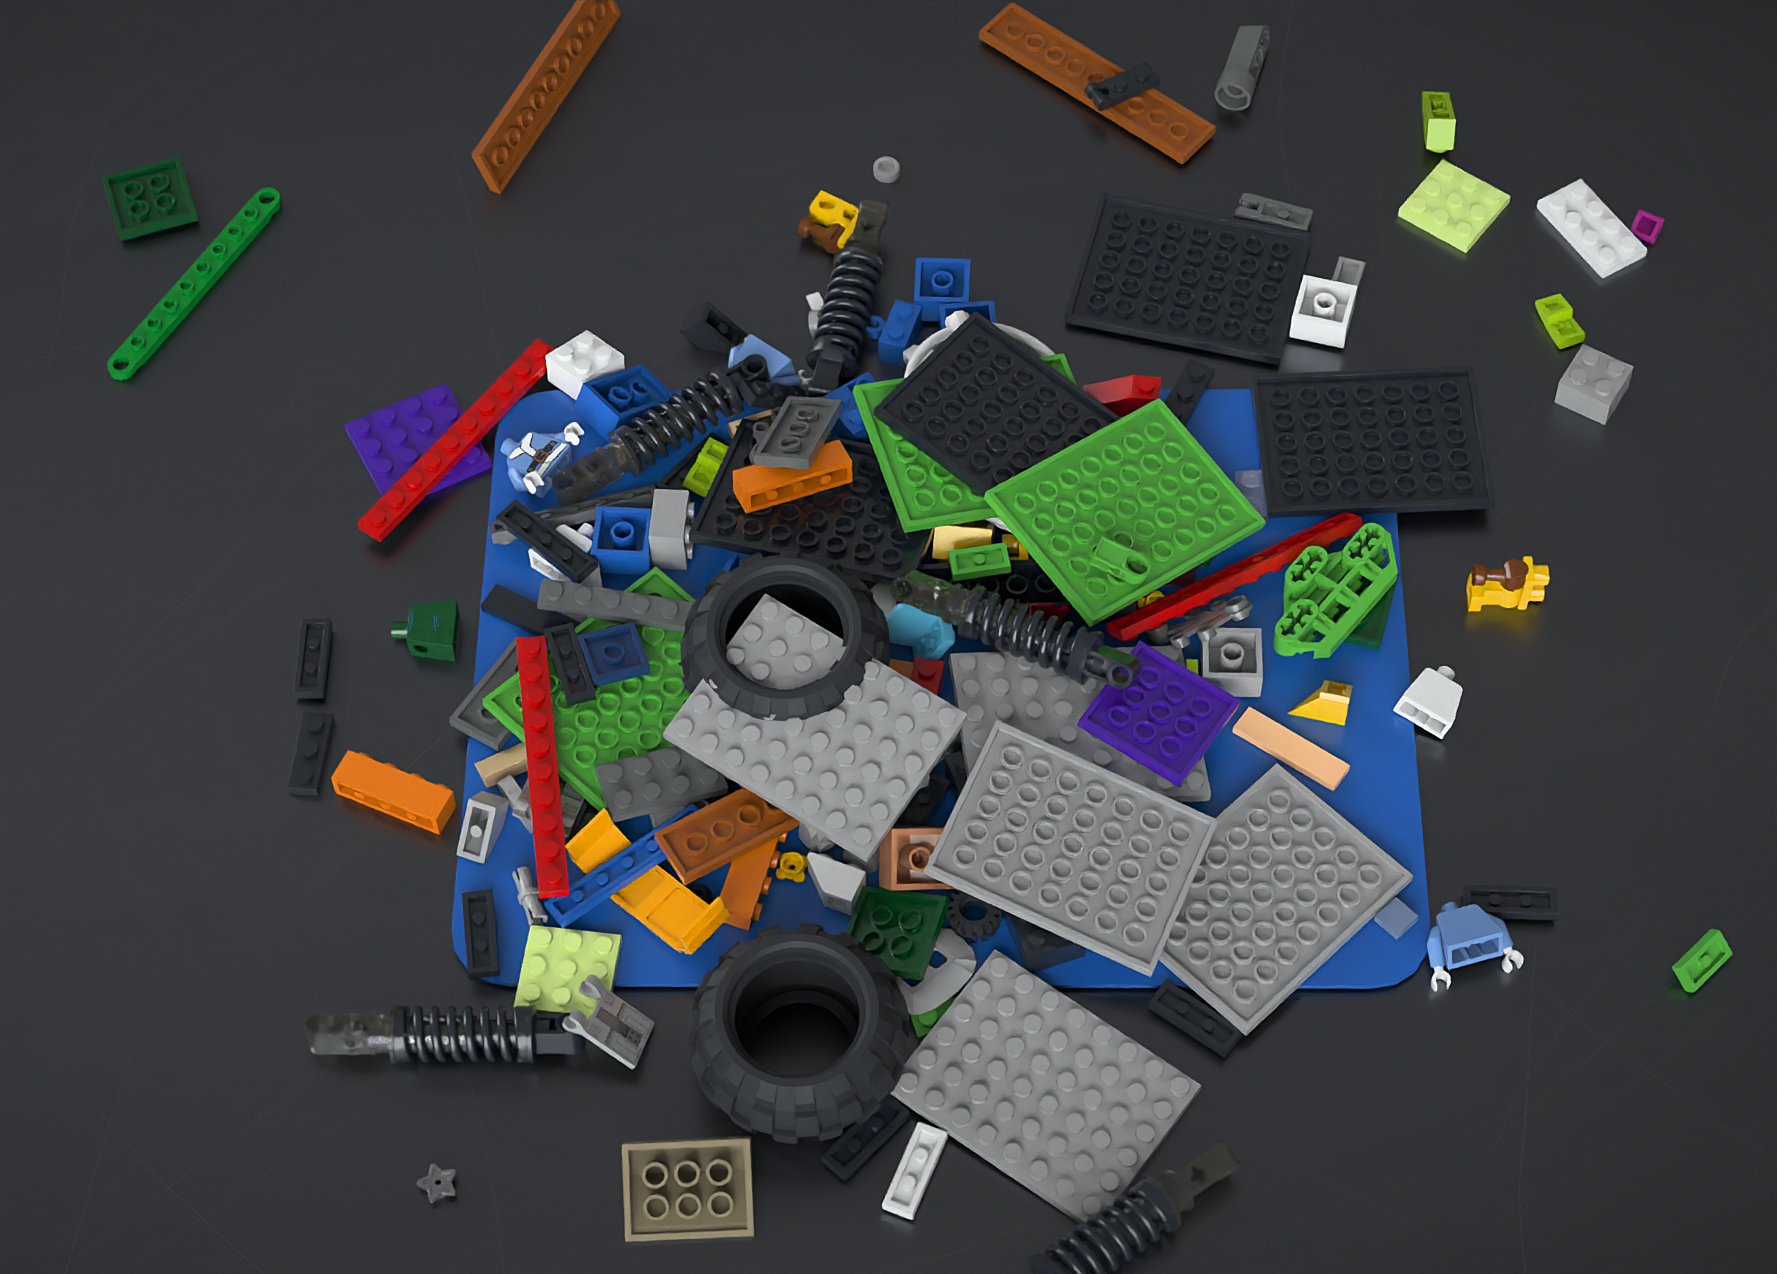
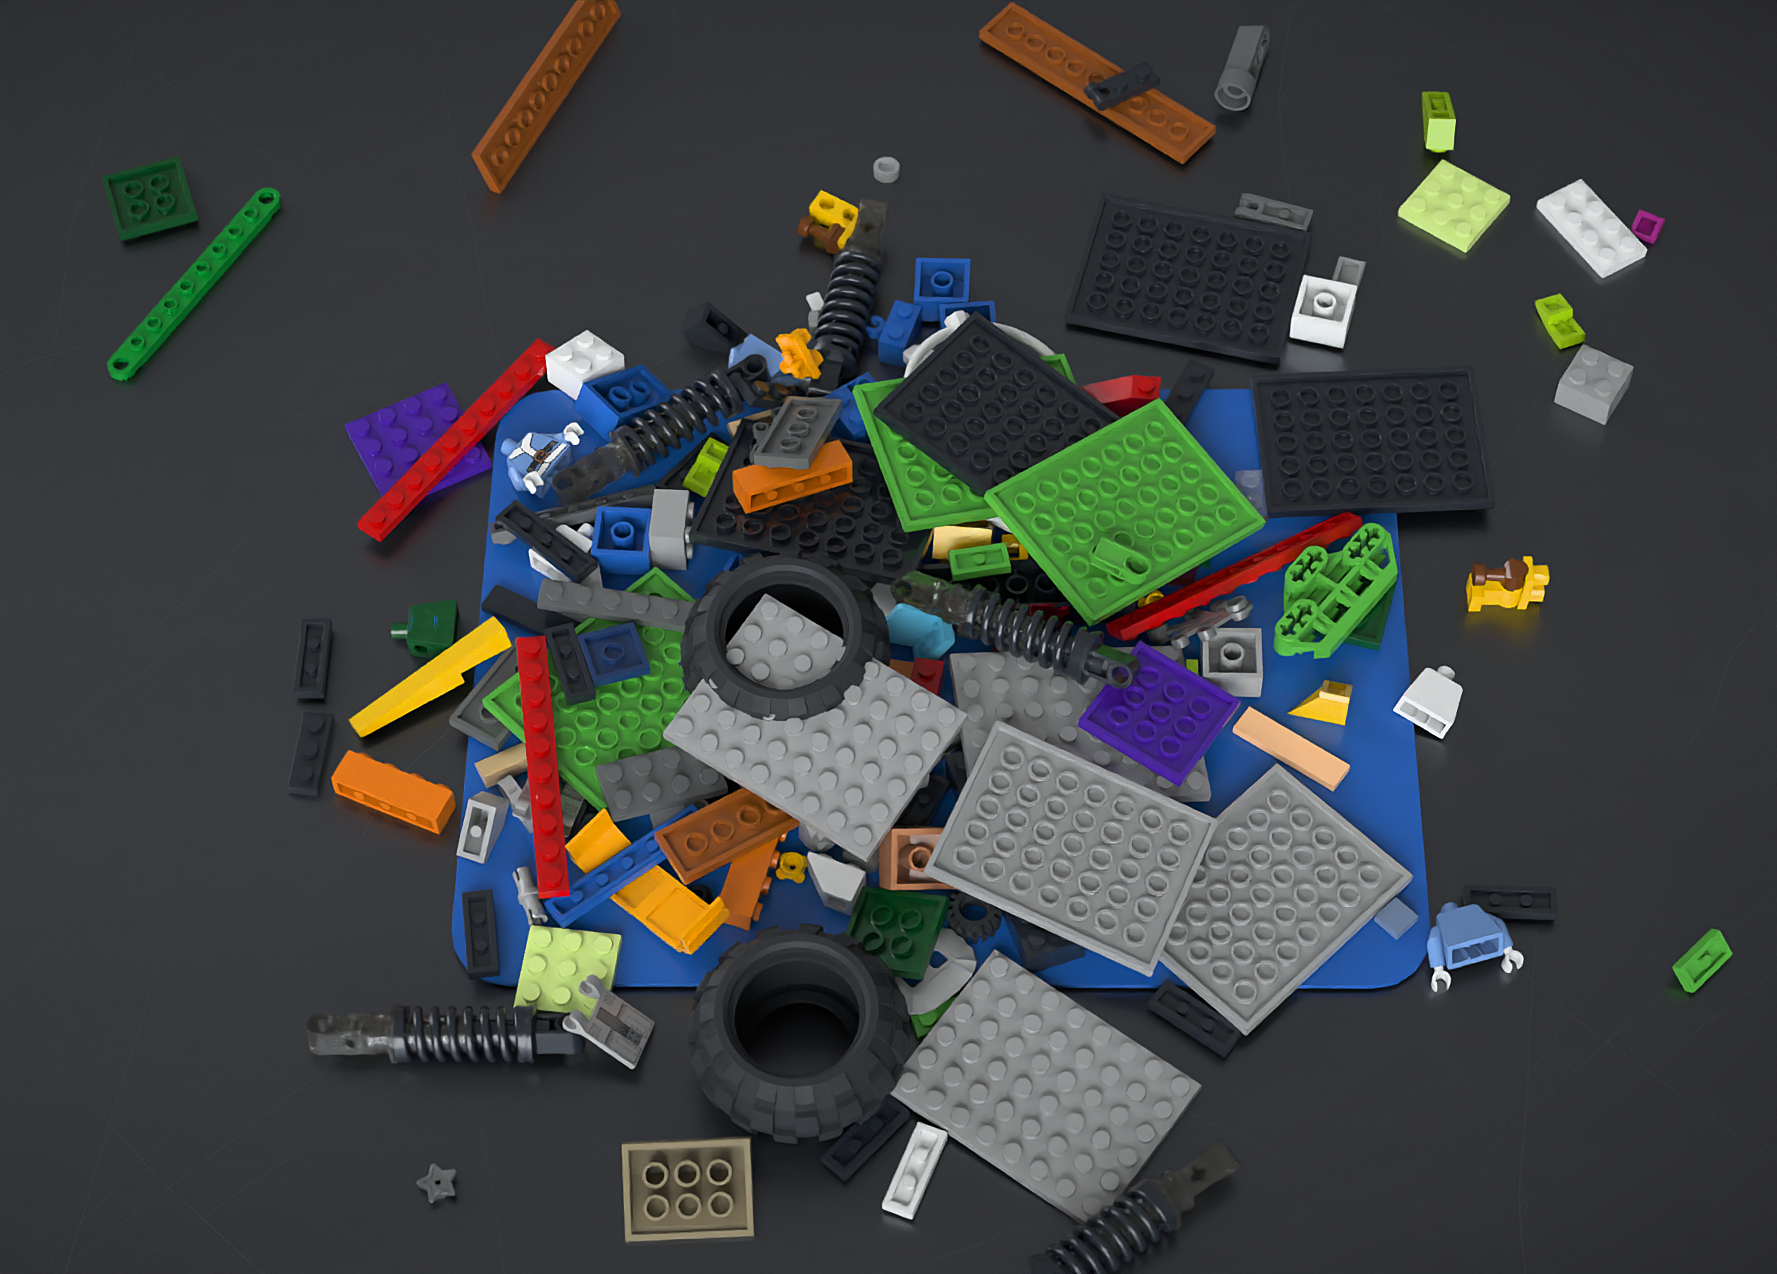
none -> yellow slope [349,616,512,738]
none -> light orange hips [776,328,824,379]

